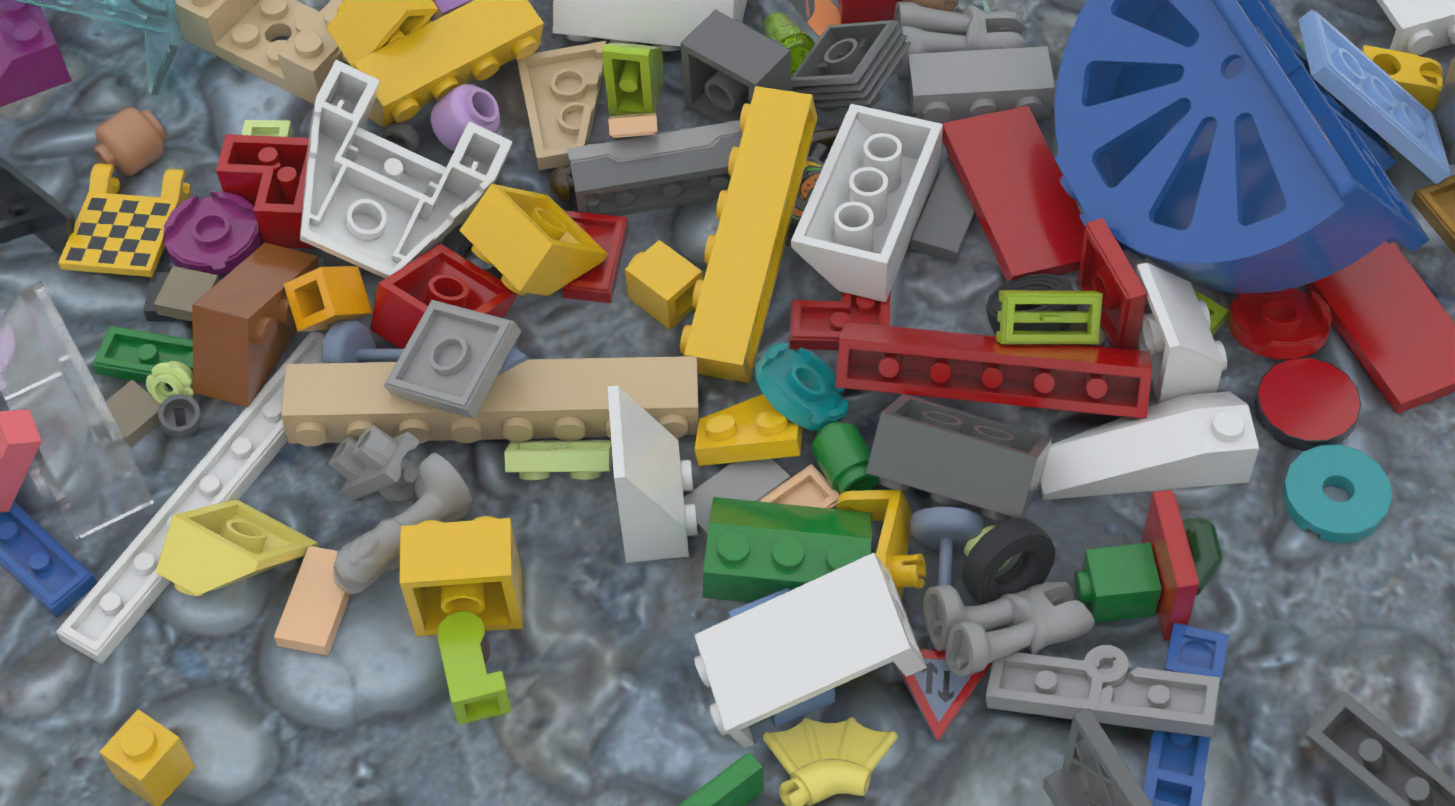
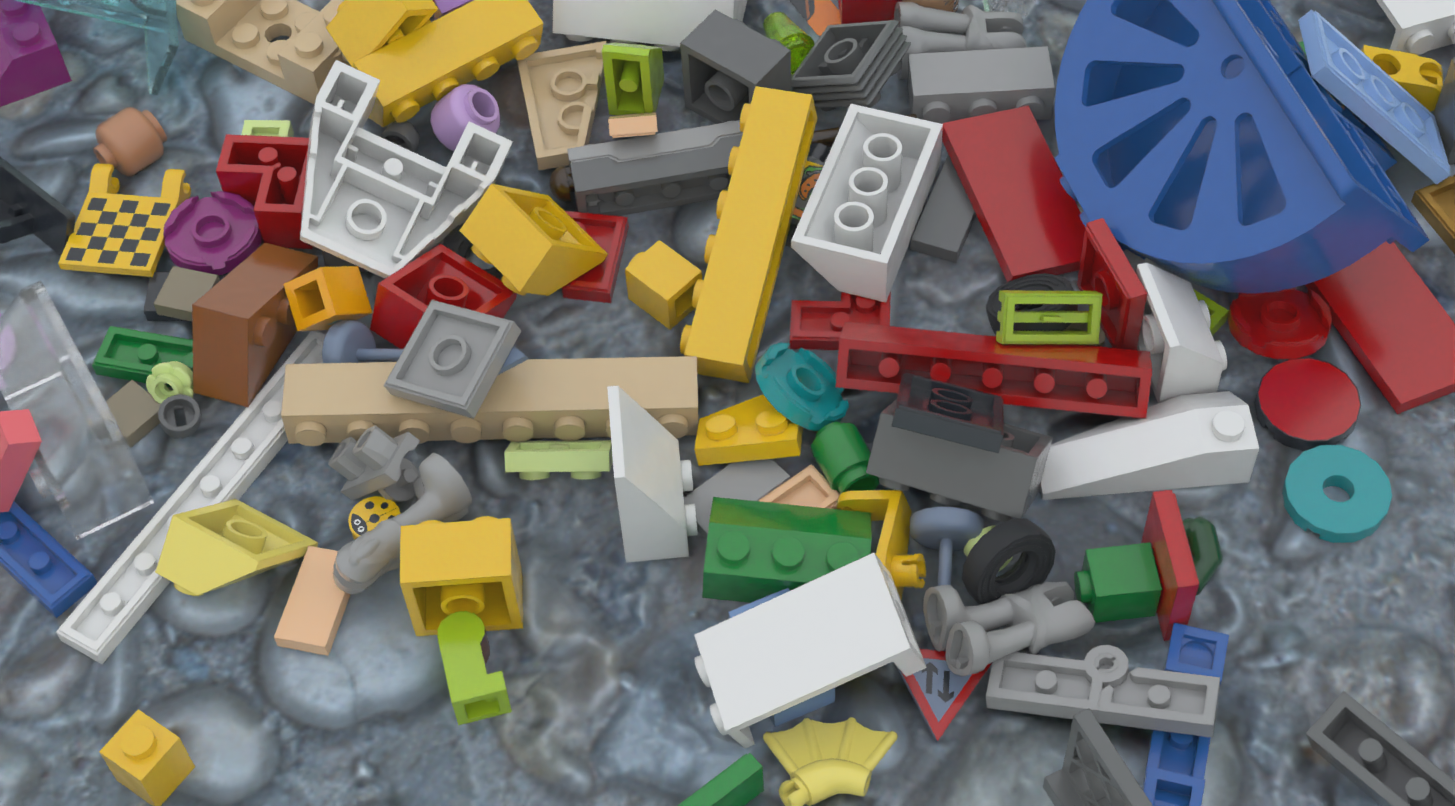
none -> yellow tile [348,496,401,540]
none -> black tile [891,372,1004,454]

